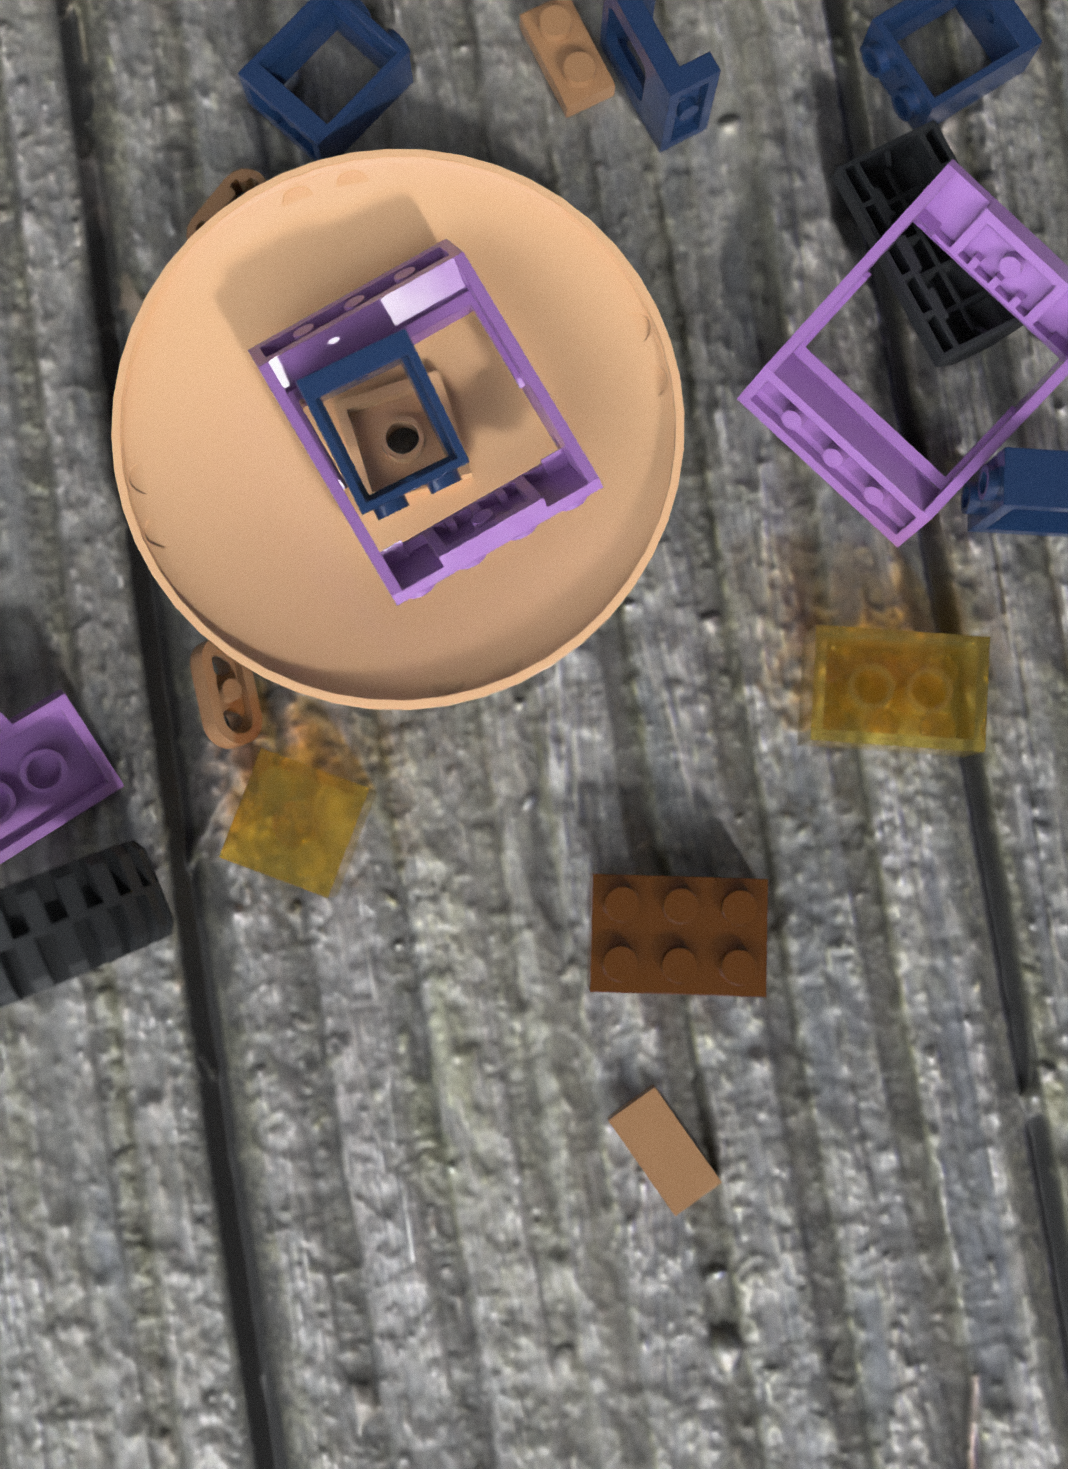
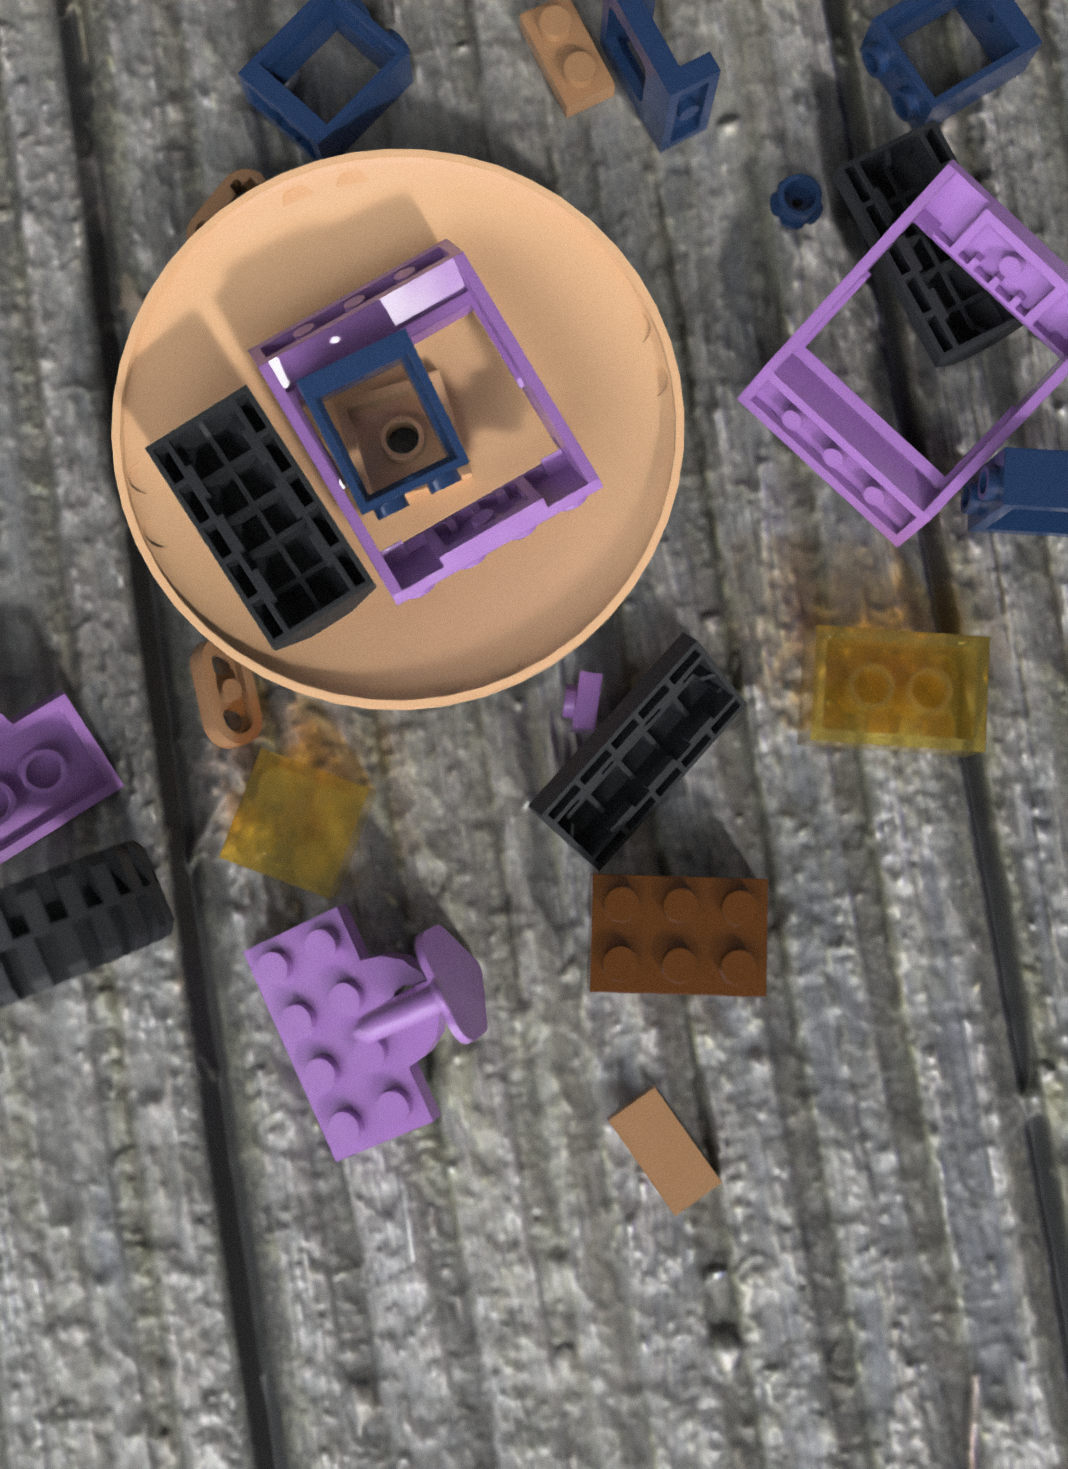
none -> black piece [145,385,376,651]
none -> medium lavender plate [243,903,488,1162]
none -> black piece [528,632,747,871]
none -> medium lavender plate [562,671,603,735]
none -> dark blue plate [770,174,823,230]

